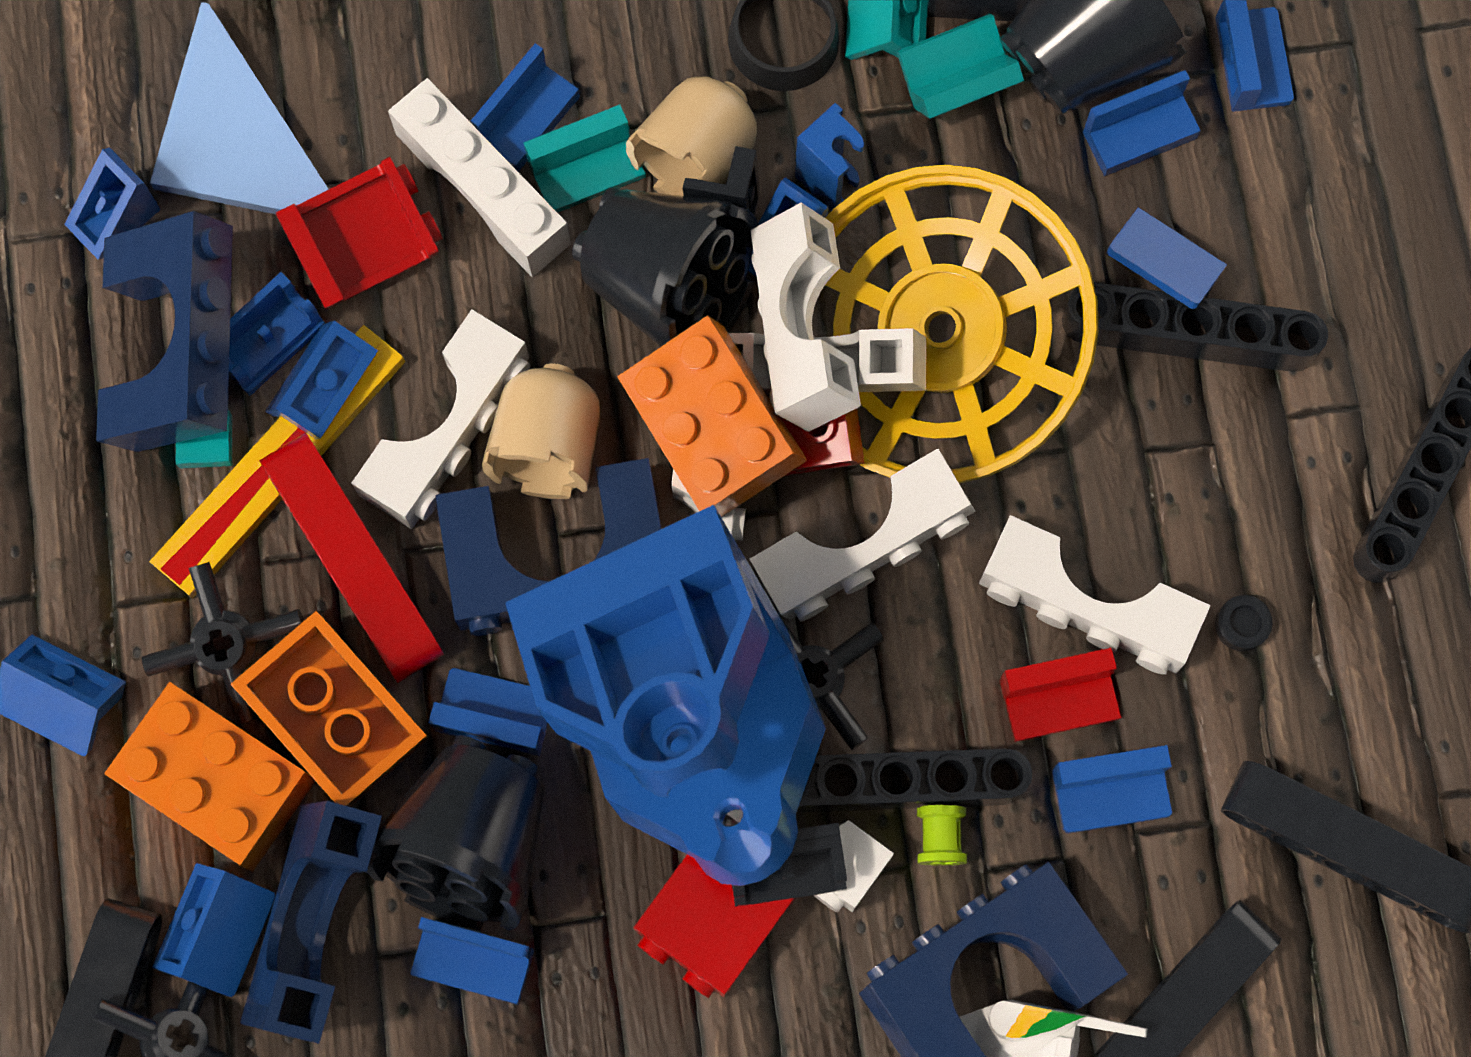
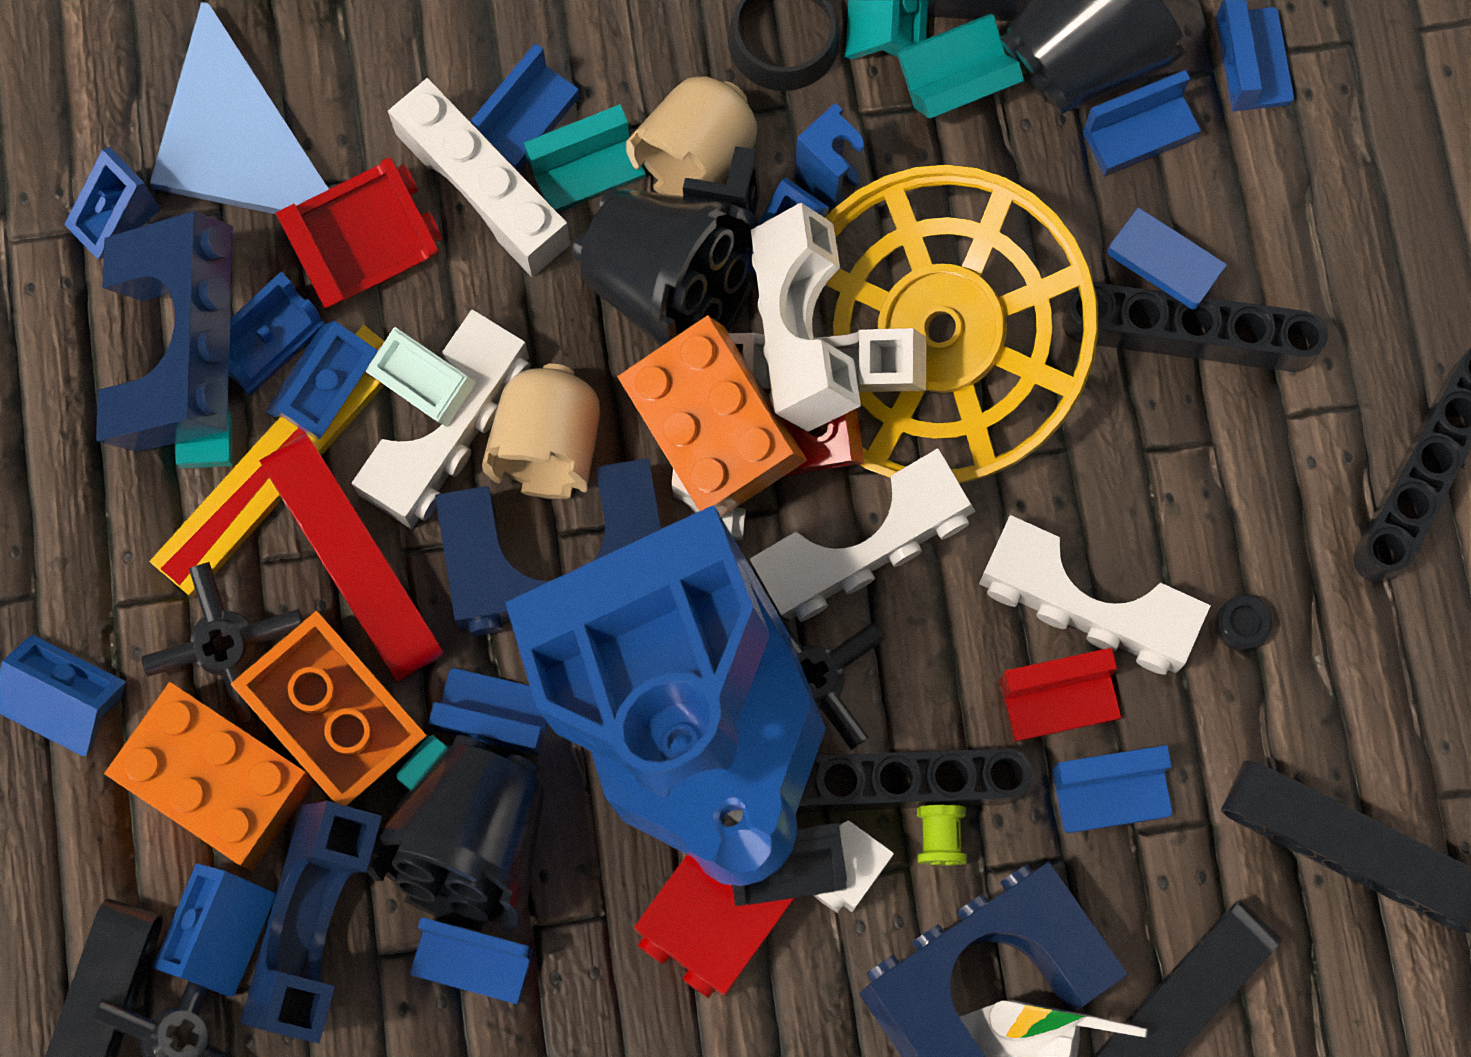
none -> light aqua tile [366,327,477,427]
none -> teal tile [397,735,447,790]

